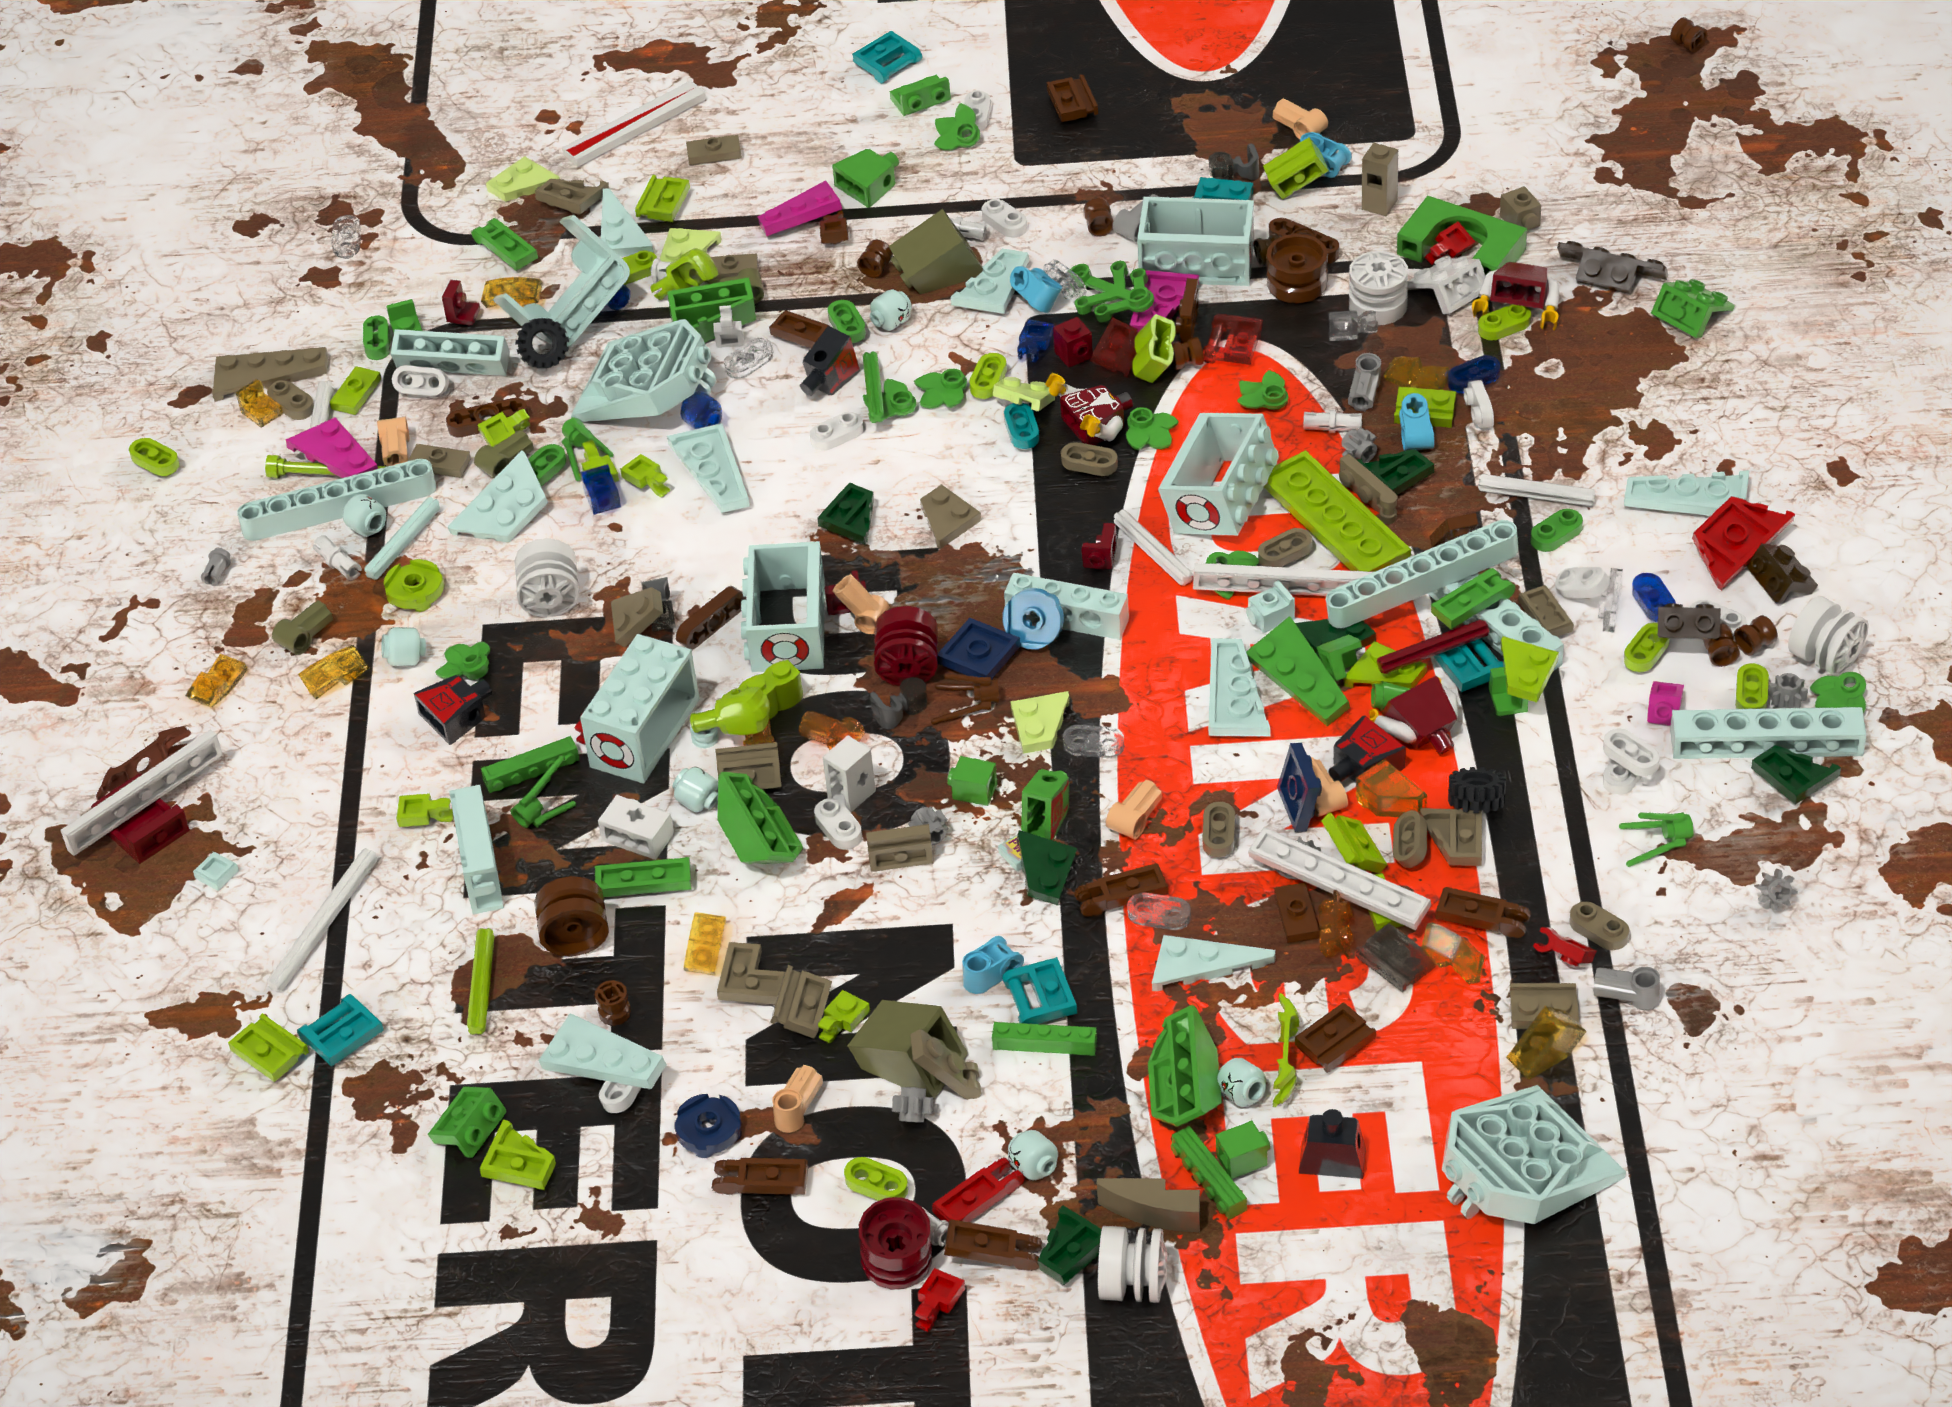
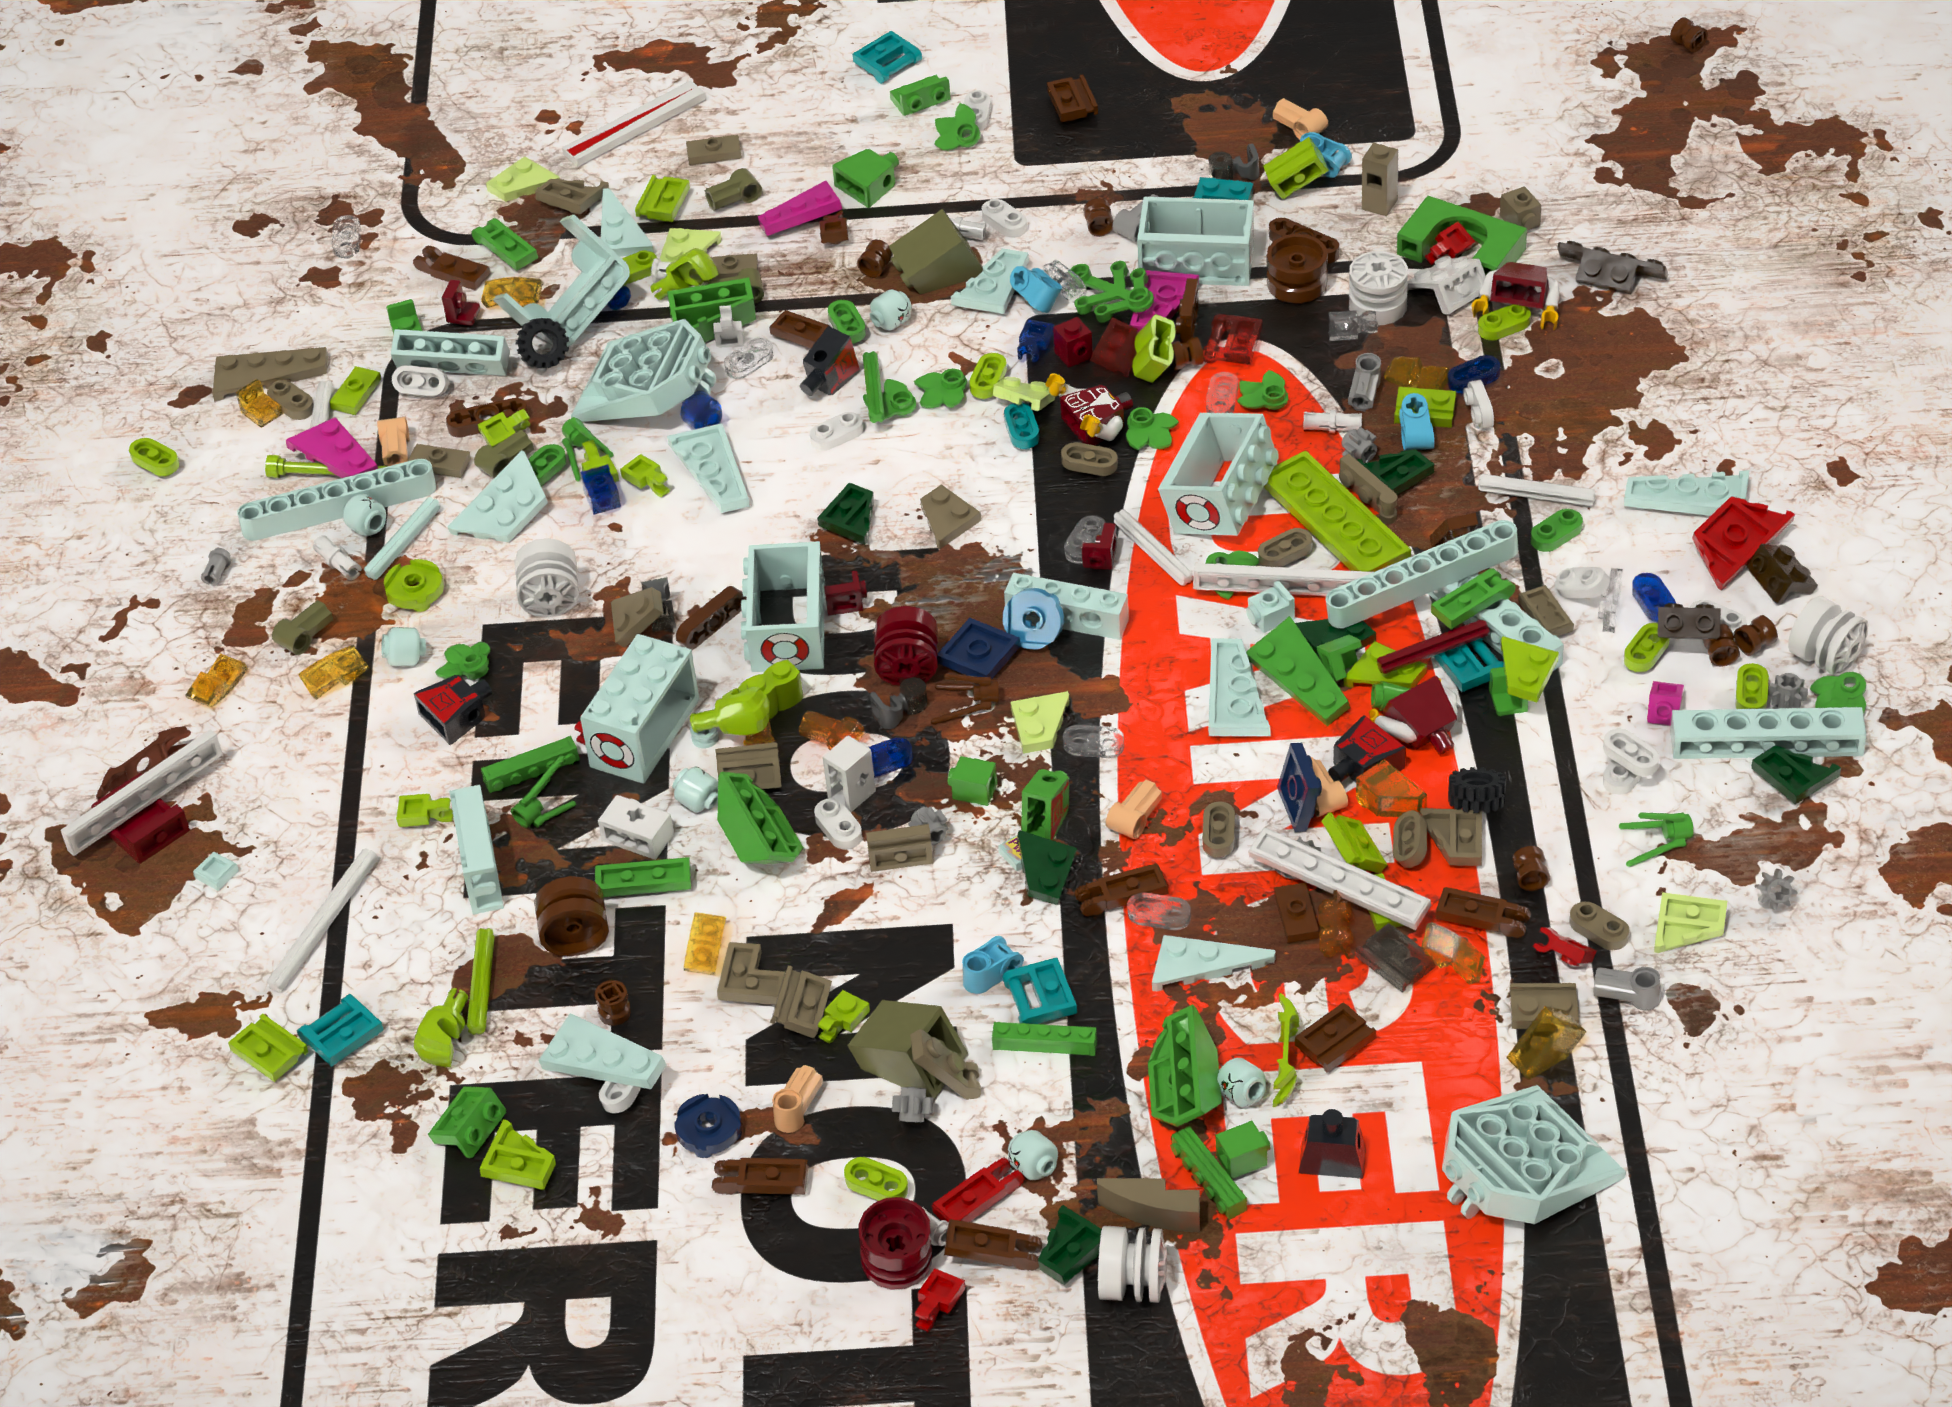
bright green beam [363,315,390,360] -> none
light nougat piece [833,574,890,634] -> none
dark brown wheel [1253,234,1280,266] -> none
bright green bracket [1651,279,1735,338] -> none
none -> reddish brown hinge [413,245,491,290]
none -> lime piece [414,988,468,1067]
none -> olive piece [704,168,762,211]
none -> clear blue plate [869,738,913,778]
none -> clear plate [1064,515,1106,564]
none -> clear plate [1206,372,1238,413]
none -> reddish brown wheel [1512,846,1550,891]
none -> yellowish green wing [1654,892,1728,953]

